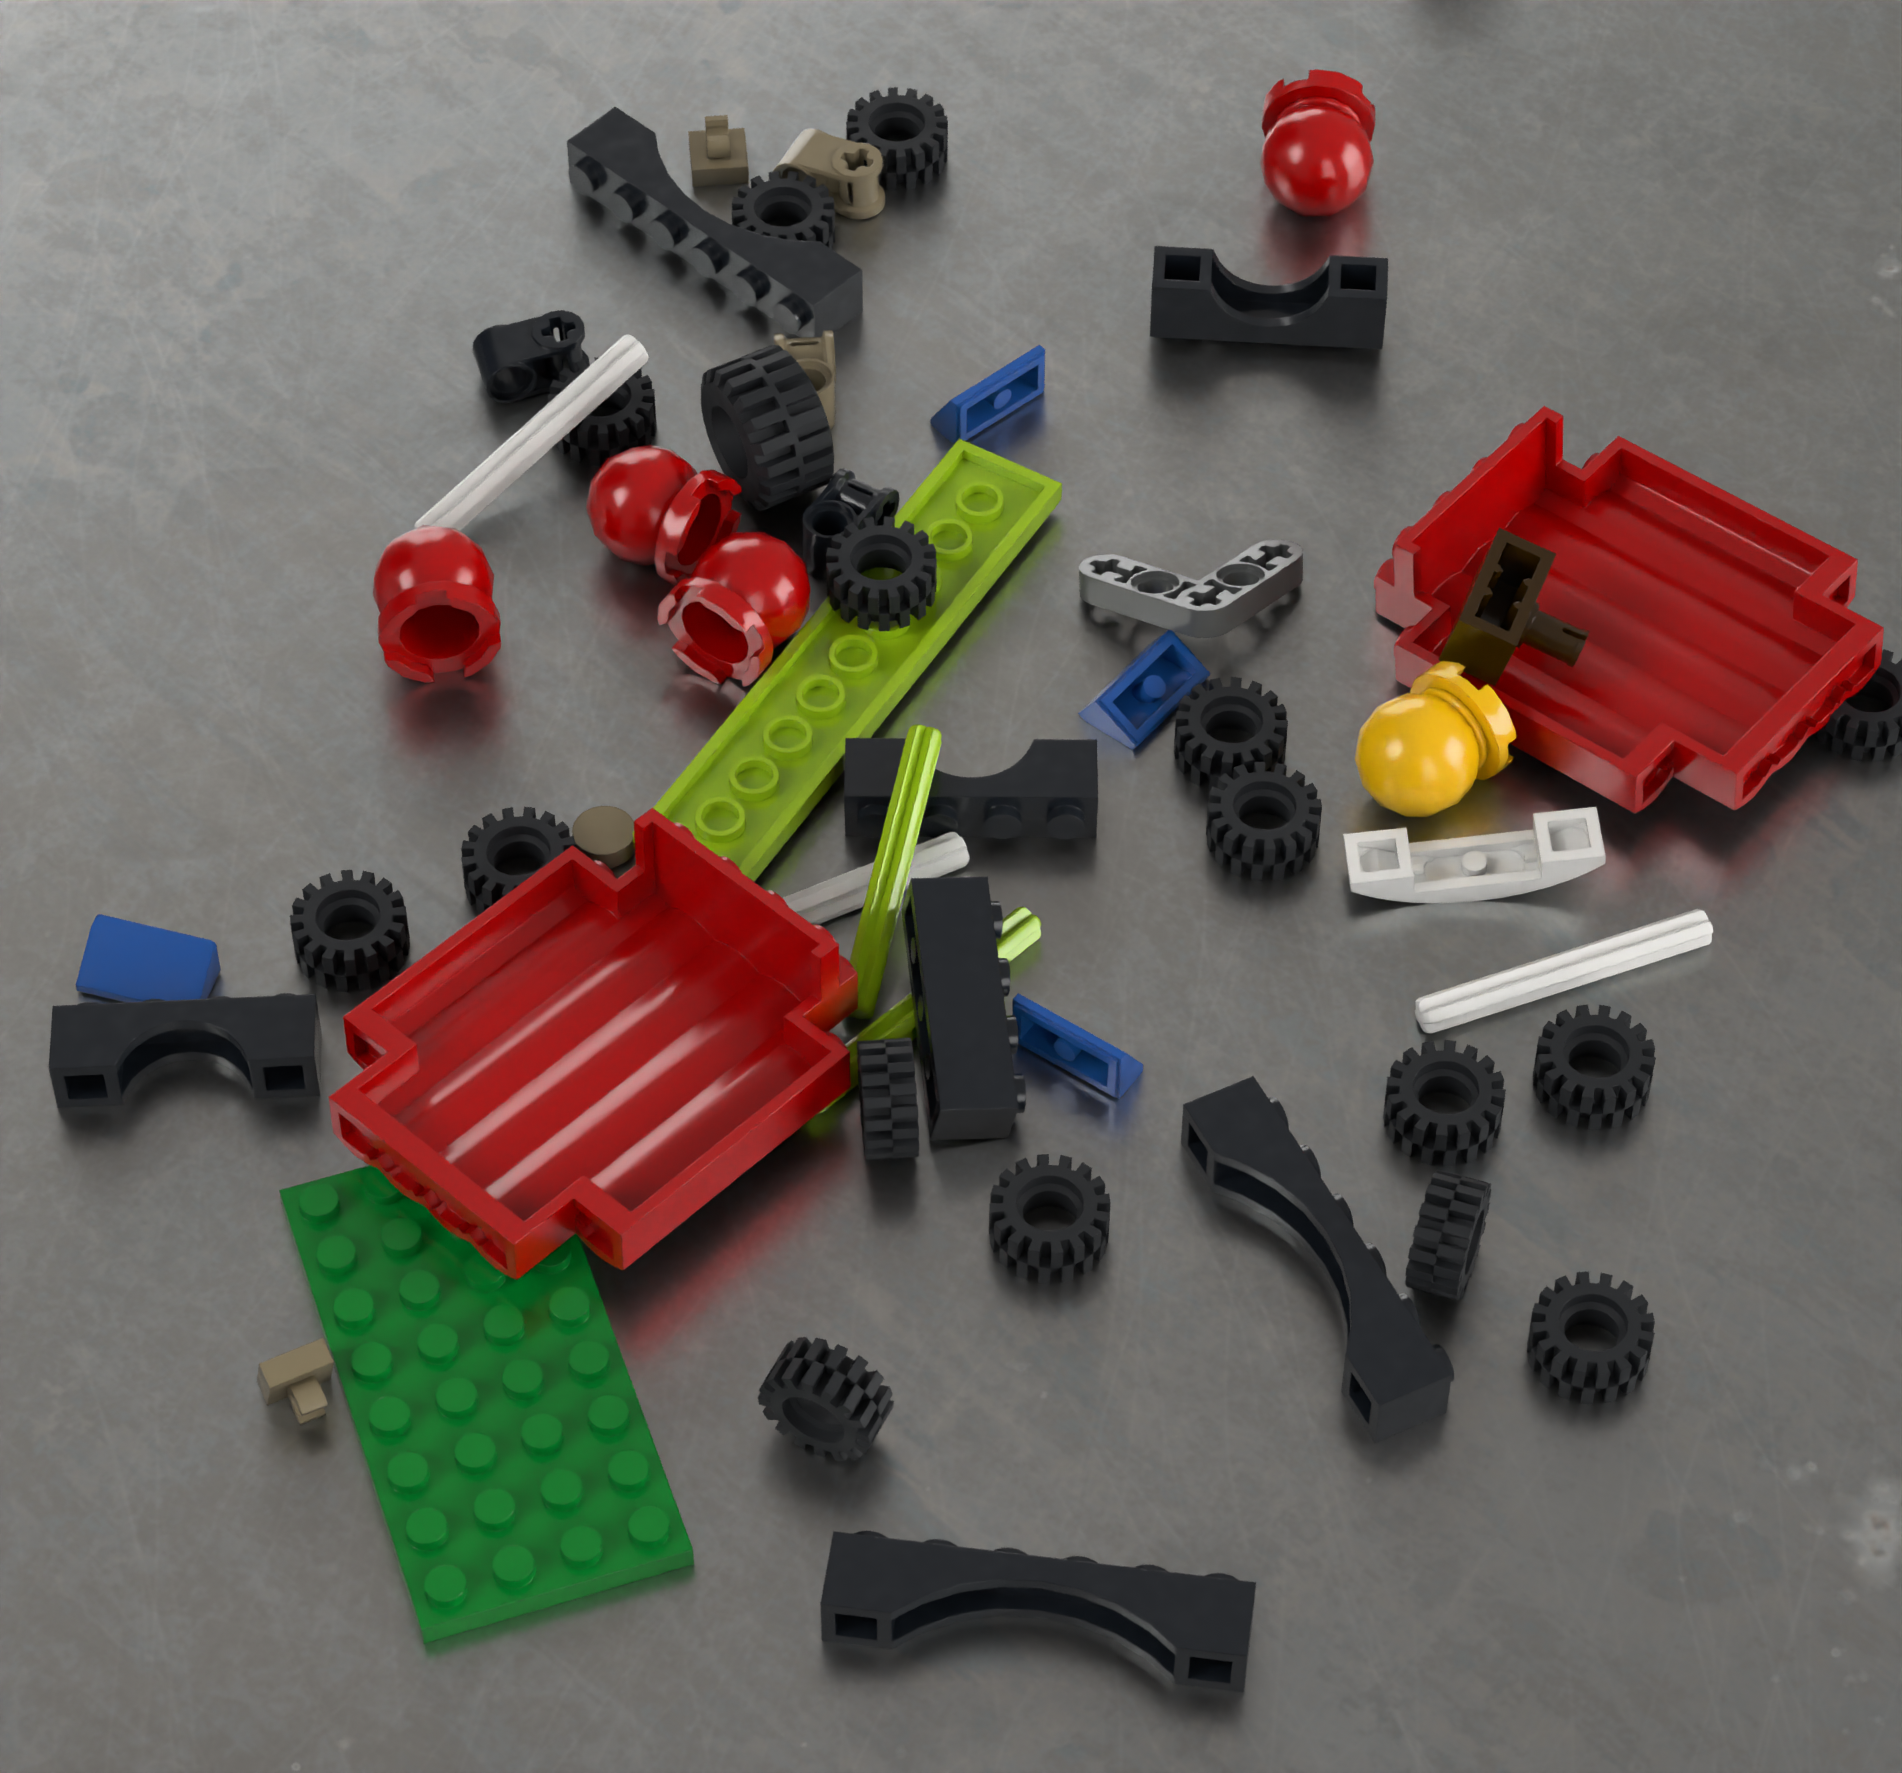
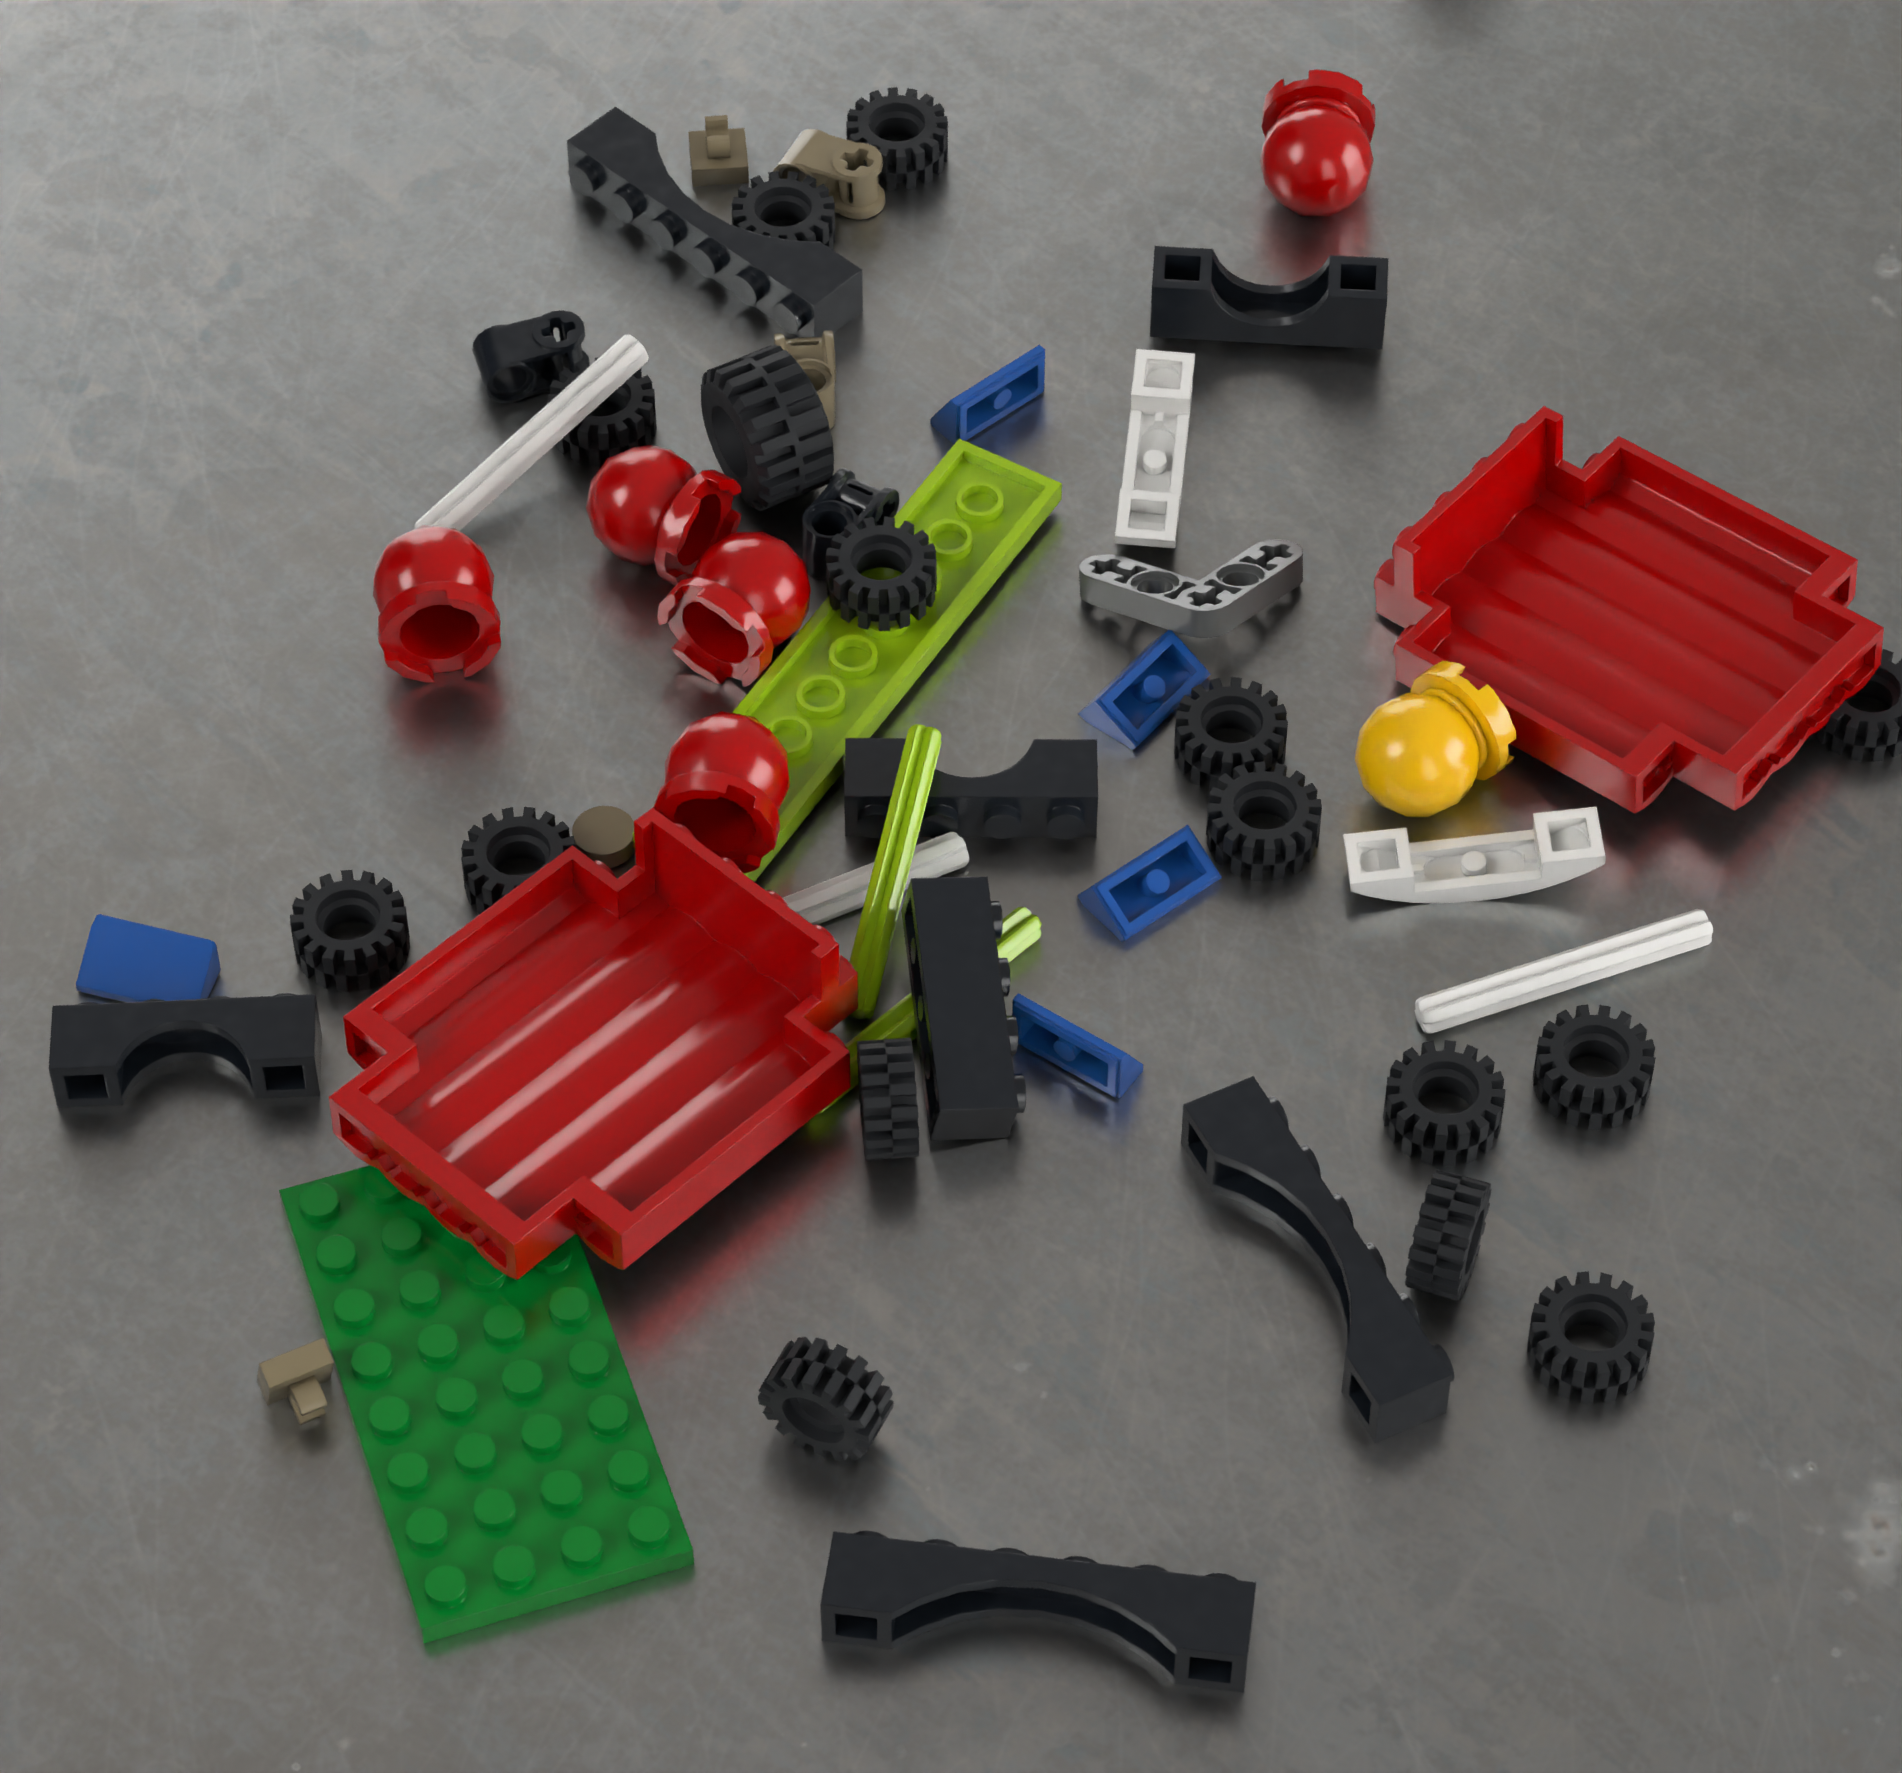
black tyre [989,1154,1111,1284] -> none
dark brown brick [1438,528,1590,686] -> none
none -> red tile [653,711,790,874]
none -> blue slope [1077,825,1222,942]
none -> white slope [1115,349,1195,549]

